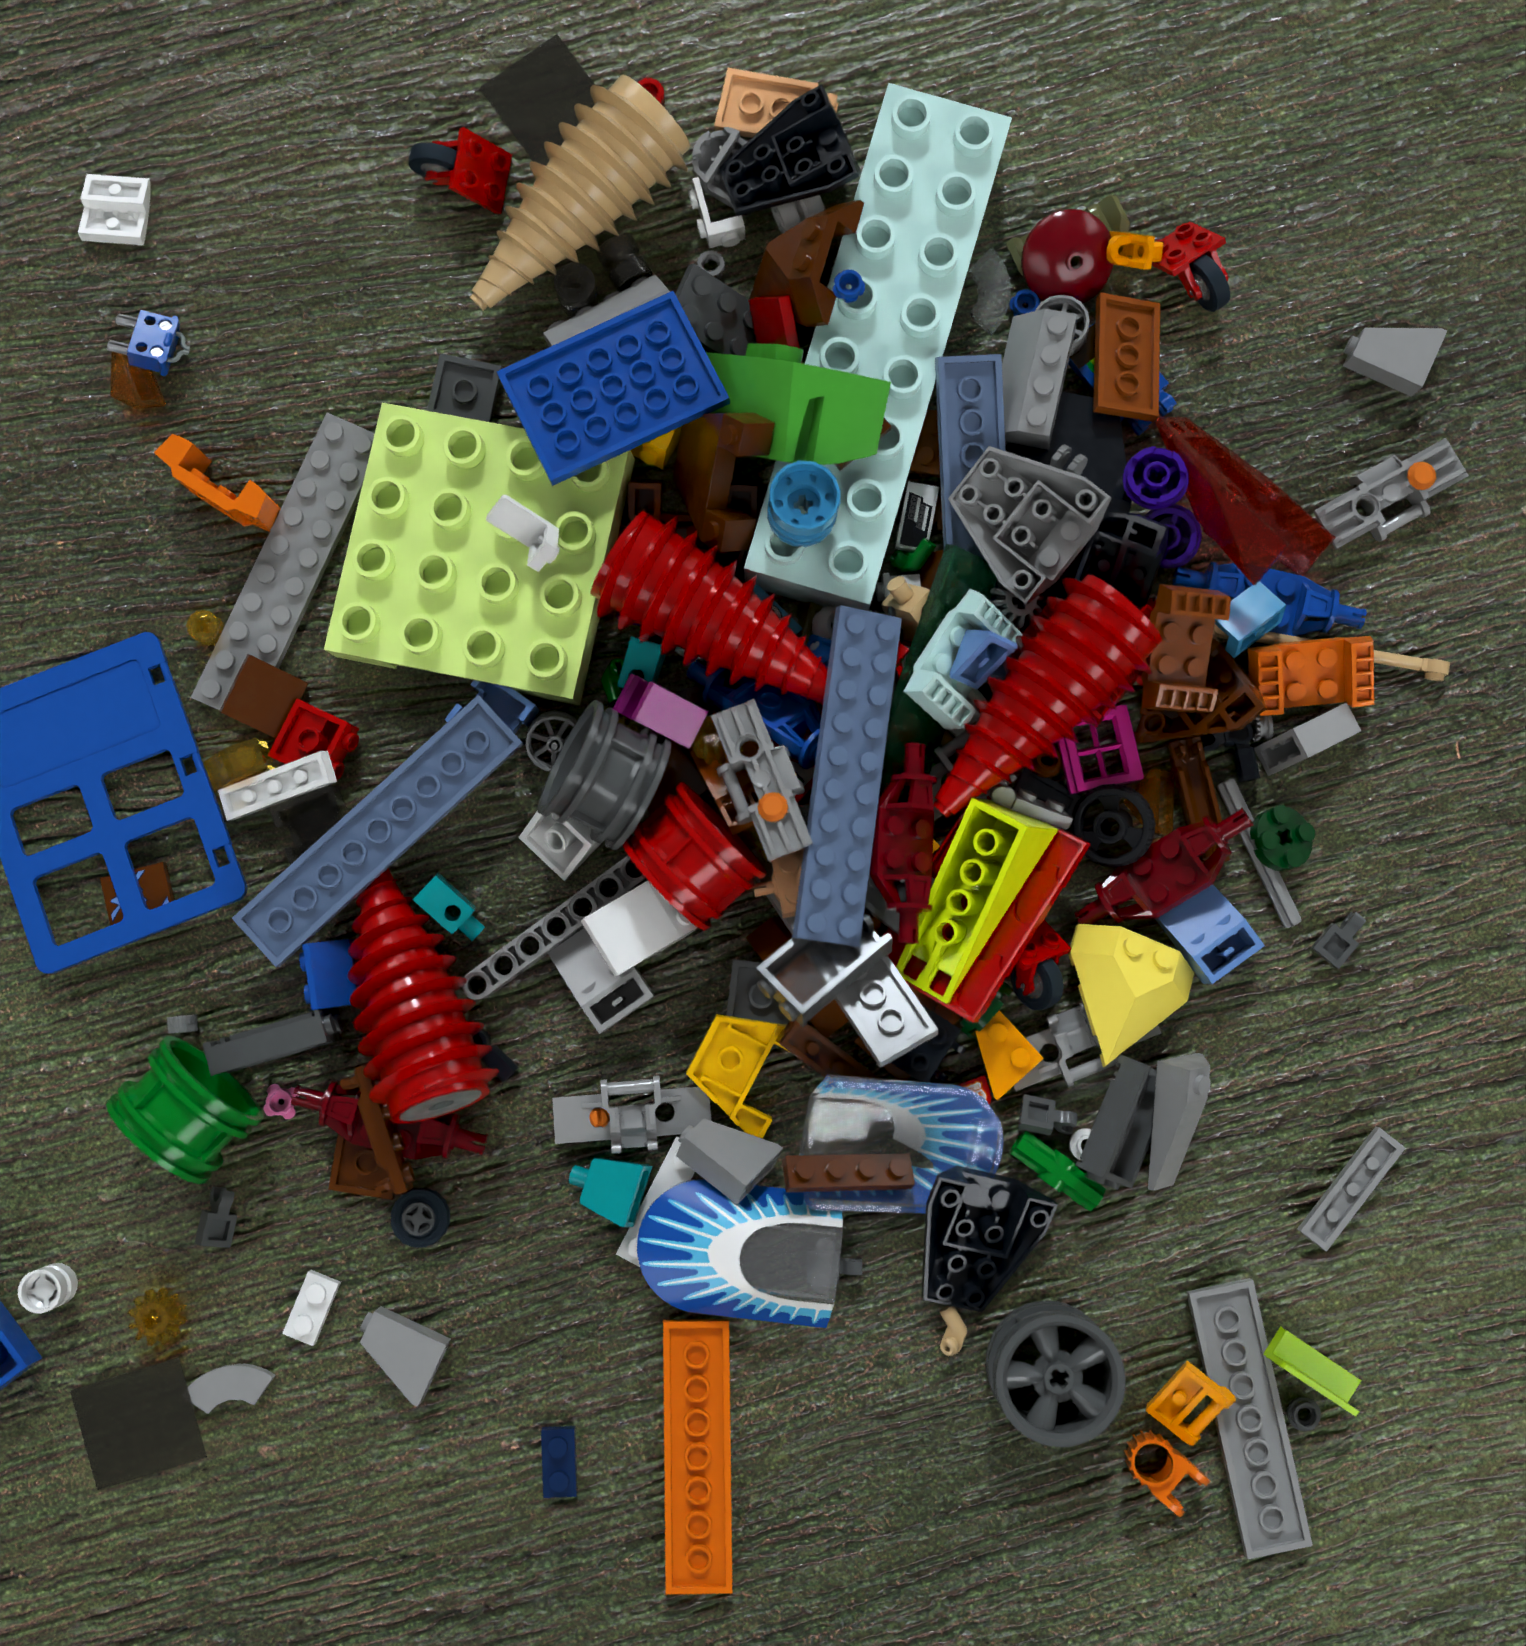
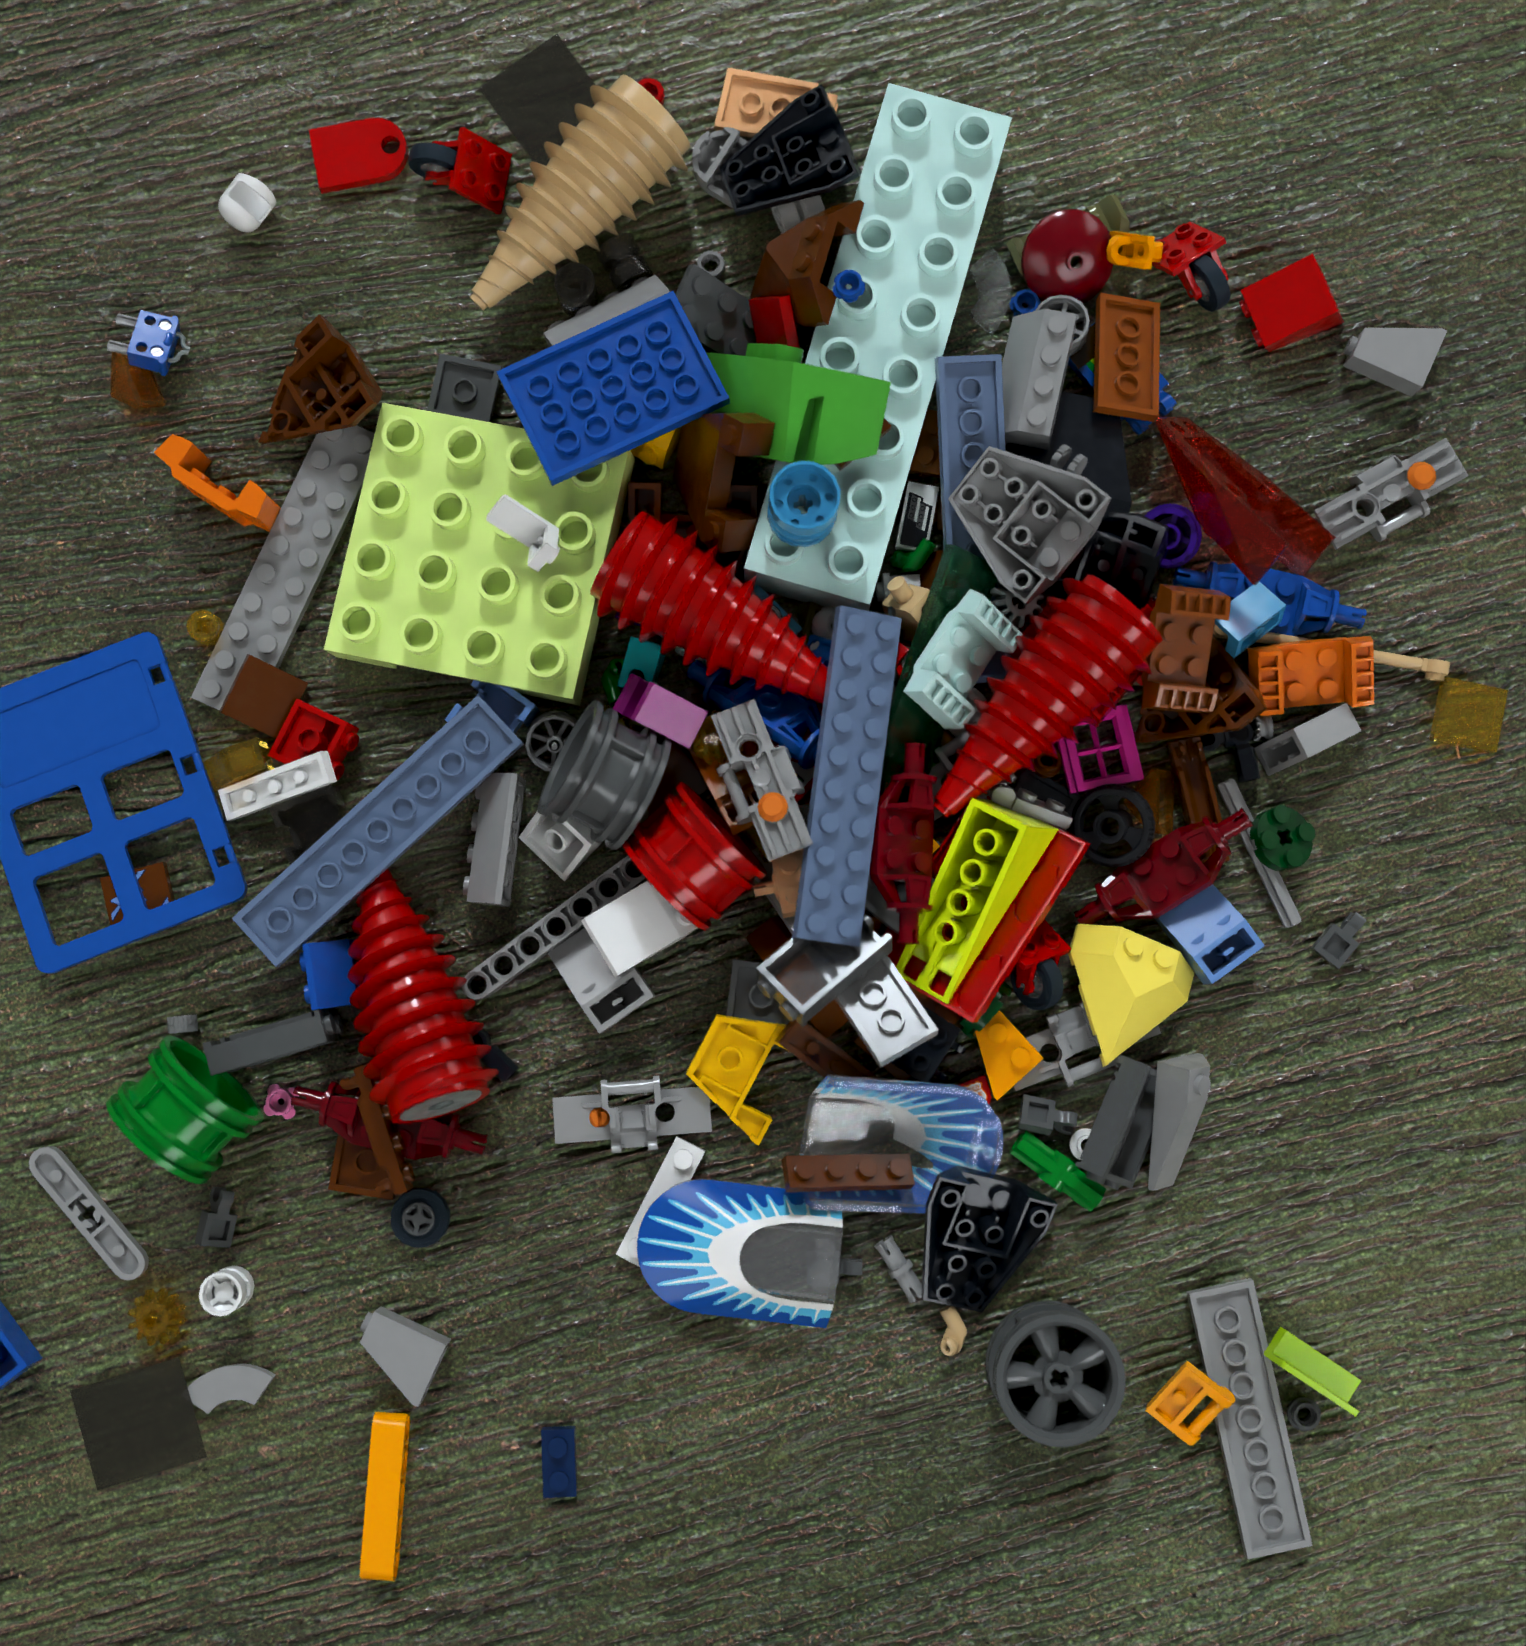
white wheel [18,1263,78,1313] -> none
white slope [78,174,151,246] -> none
white plate [282,1270,341,1346] -> none
teal torso [413,872,485,941] -> none
teal torso [569,1158,652,1228] -> none
orange plate [663,1319,733,1595] -> none
light grey slope [676,1118,783,1205] -> none
white bracket [688,177,745,248] -> none
medium blue slope [950,629,1017,689] -> none
dark purple cone [1123,446,1189,510] -> none
orange piece [1124,1430,1211,1518] -> none
light grey plate [1297,1126,1405,1252] -> none
none -> light grey piece [29,1146,149,1281]
none -> white wheel [199,1265,255,1316]
none -> white helmet [218,173,277,233]
none -> reddish brown wedge [258,314,383,445]
none -> red tile [309,118,409,194]
none -> light orange beam [360,1412,410,1581]
none -> light grey slope [463,773,526,907]
none -> light grey pin [874,1235,922,1303]
none -> red slope [1239,253,1344,352]
none -> clear yellow tile [1429,677,1508,754]

